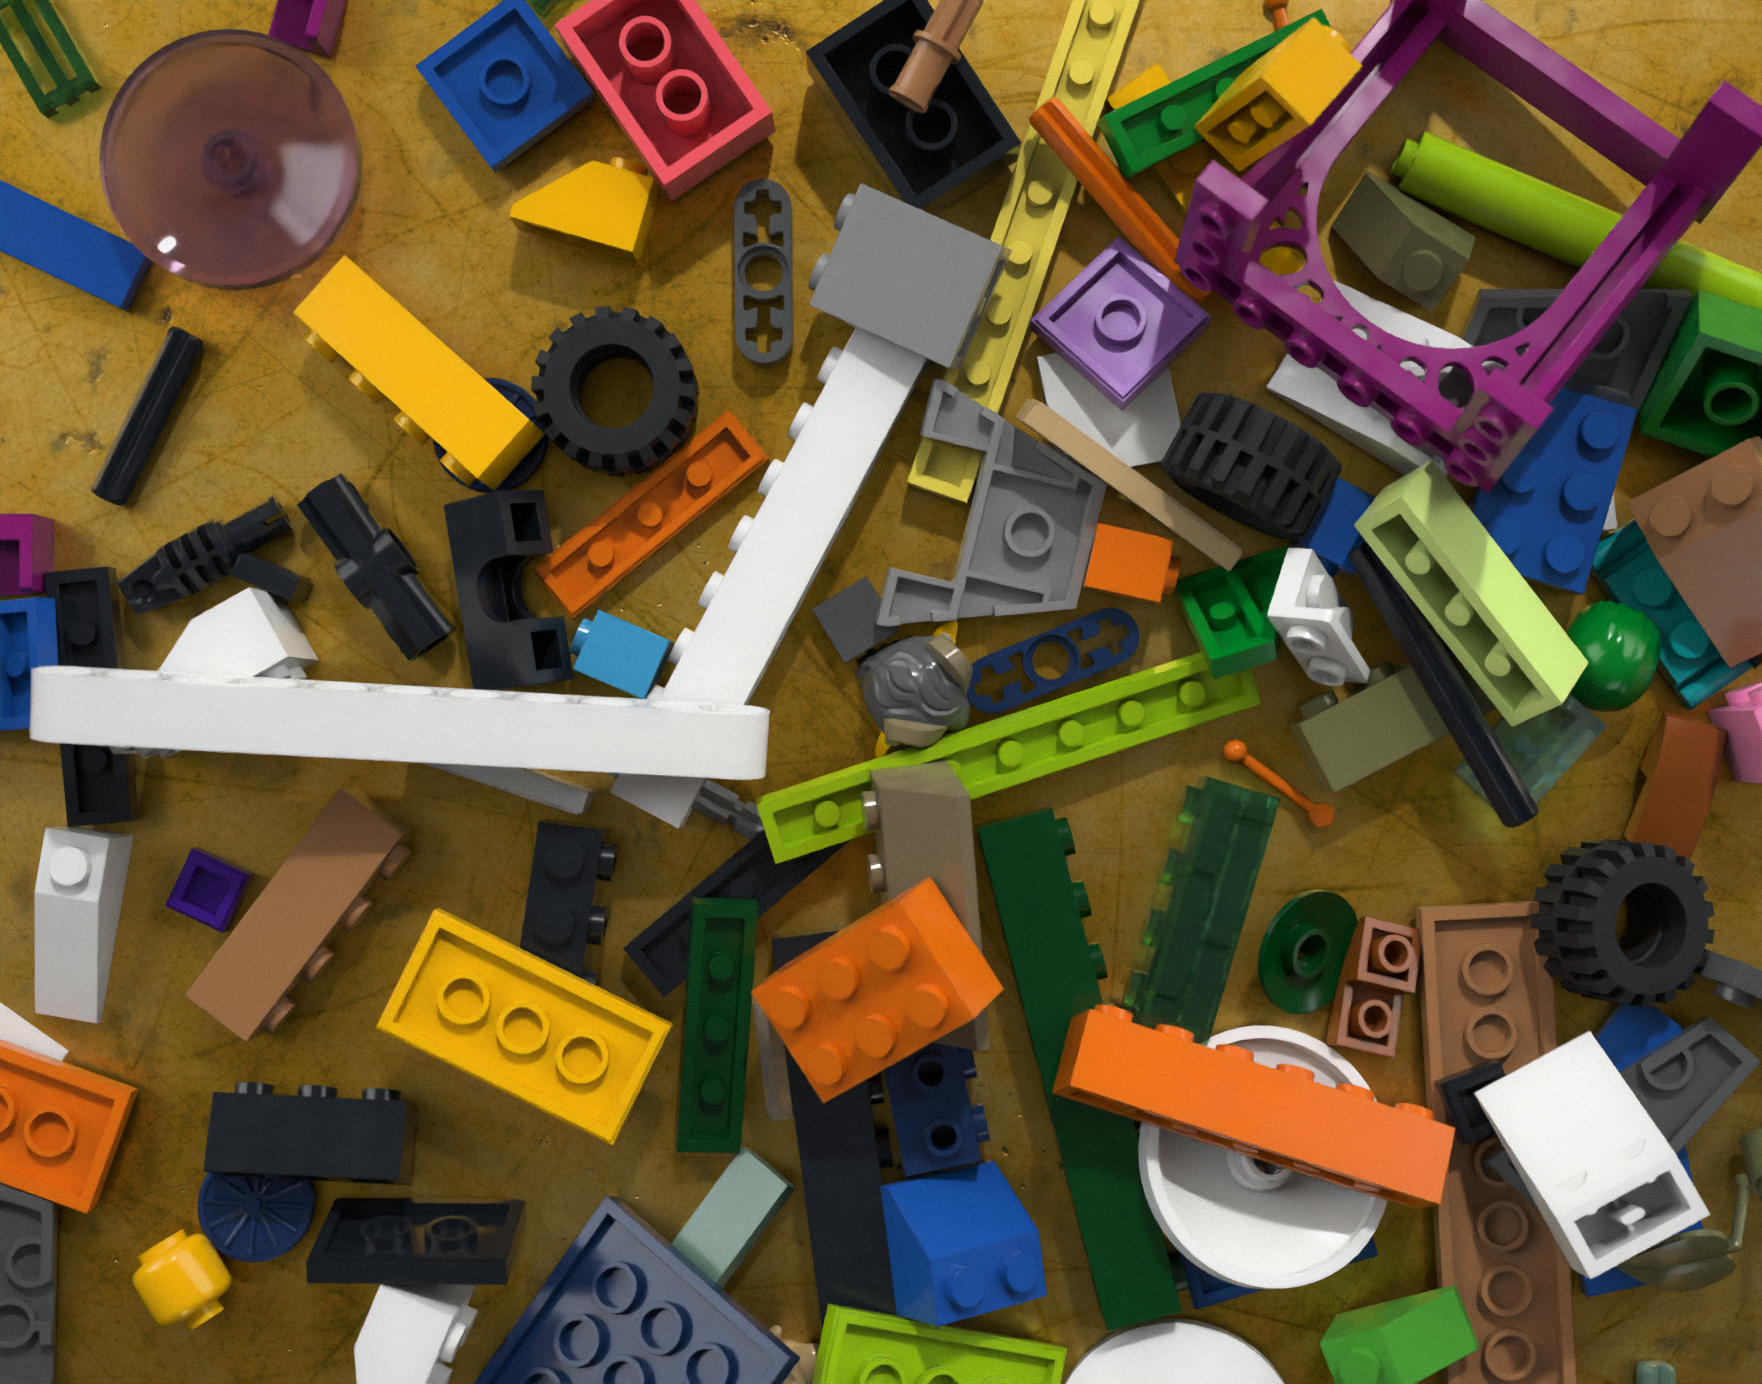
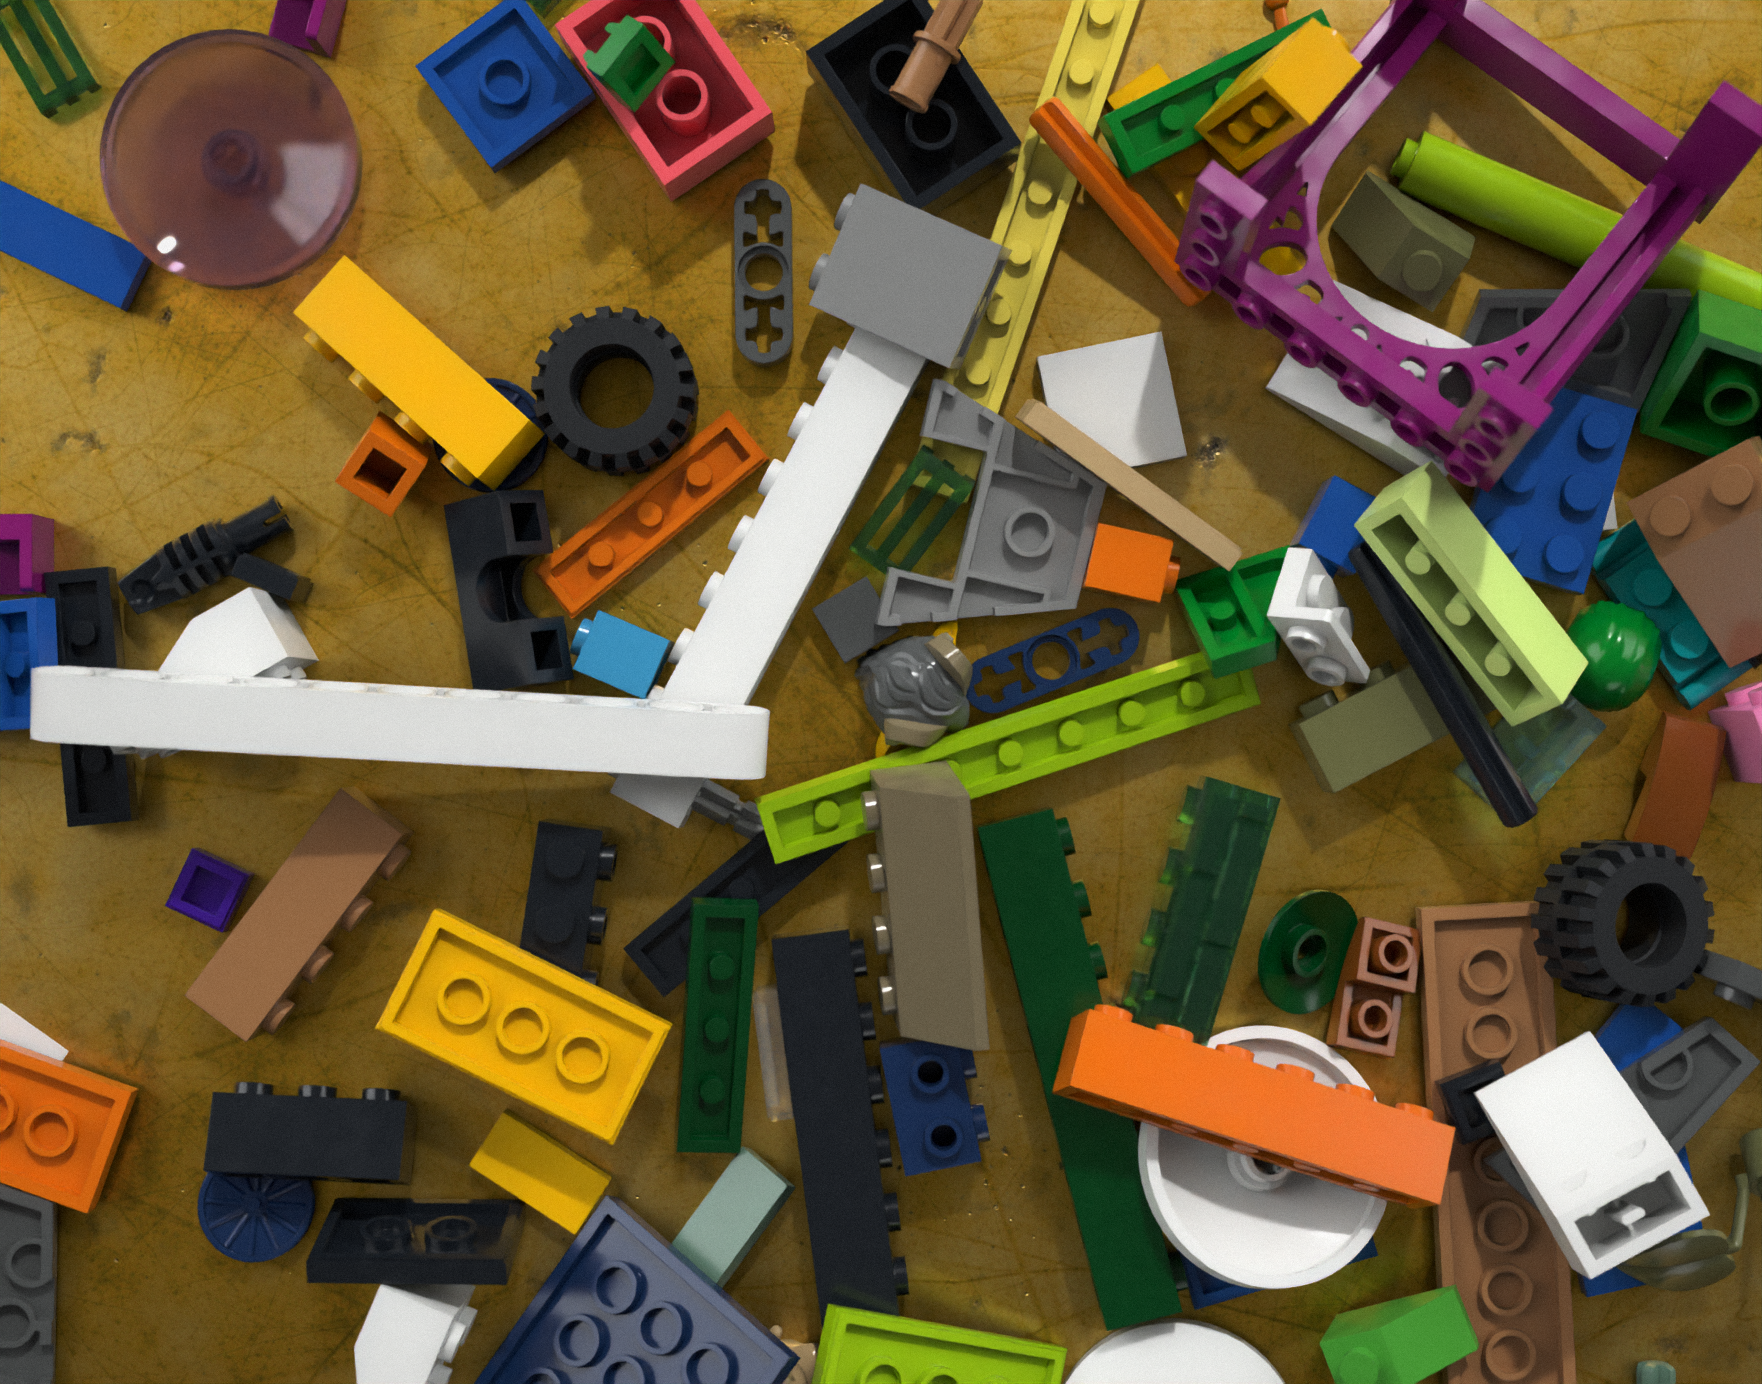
white slope [34,825,134,1024] -> none
black axle [91,326,203,505] -> none
yellow head [132,1228,232,1331] -> none
black piece [297,473,456,661] -> none
white tile [423,763,596,815] -> none
yellow slope [509,157,660,264] -> none
orange brick [751,876,1004,1103] -> none
blue slope [880,1160,1047,1326] -> none
medium lavender tile [1030,236,1212,411] -> none
black tyre [1160,392,1342,540] -> none
orange hinge [1223,739,1335,828] -> none
none -> orange brick [335,410,434,517]
none -> yellow tile [468,1108,612,1235]
none -> green tile [583,15,675,112]
none -> clear green tile [849,444,976,575]

